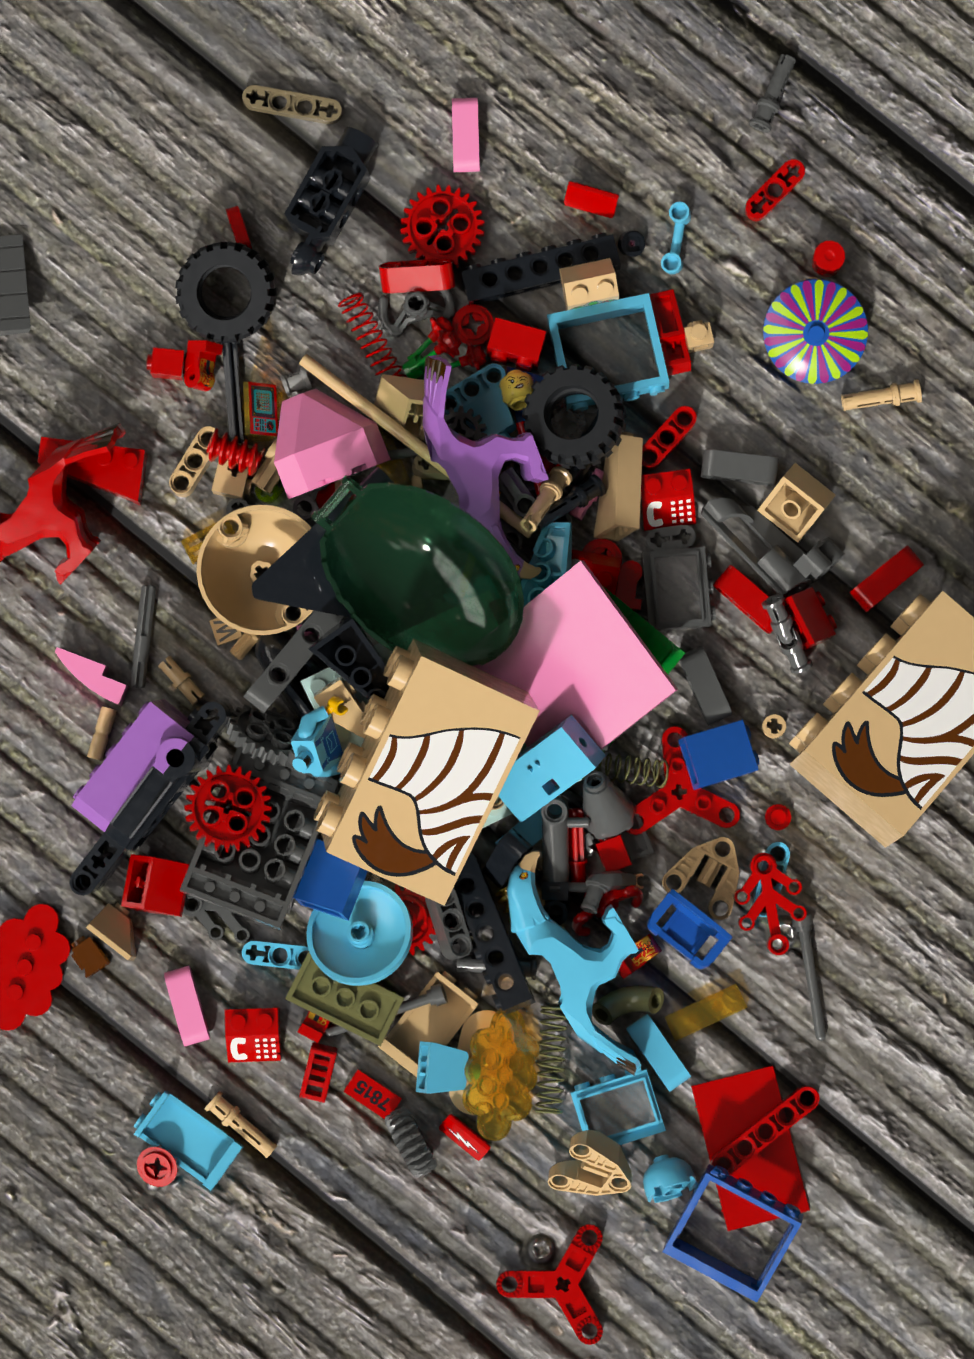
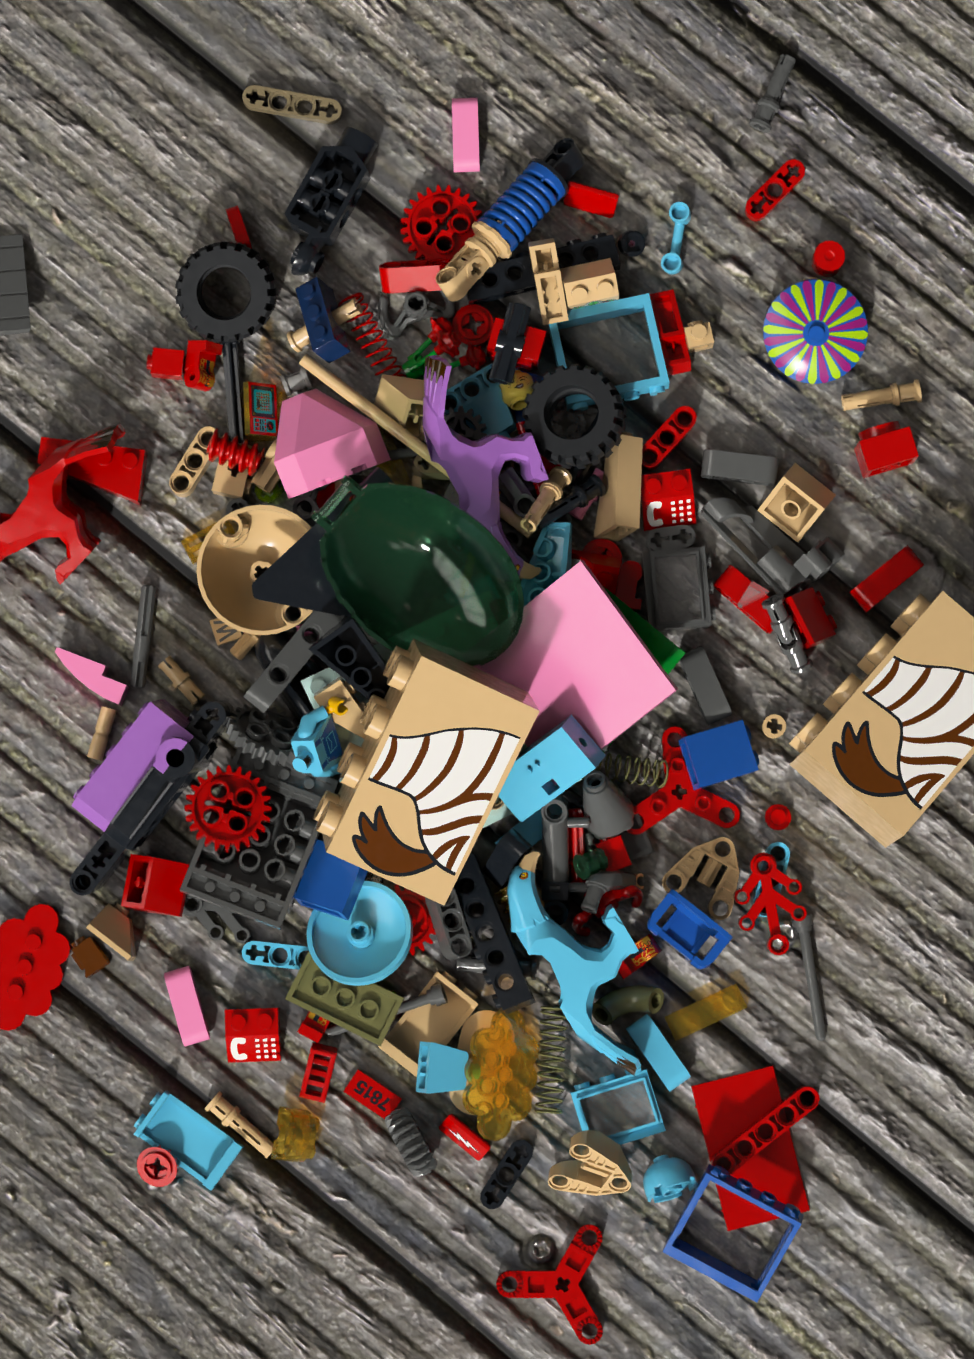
none -> clear yellow cylinder [271,1106,320,1162]
none -> tan pin [287,298,363,353]
none -> dark blue arch [295,277,351,363]
none -> piece [435,138,585,302]
none -> black beam [480,1140,533,1209]
none -> black piece [489,302,531,385]
none -> tan slope [528,238,569,325]
none -> clear green bush [573,848,608,880]
none -> clear slope [737,581,769,608]
none -> red piece [854,421,919,479]

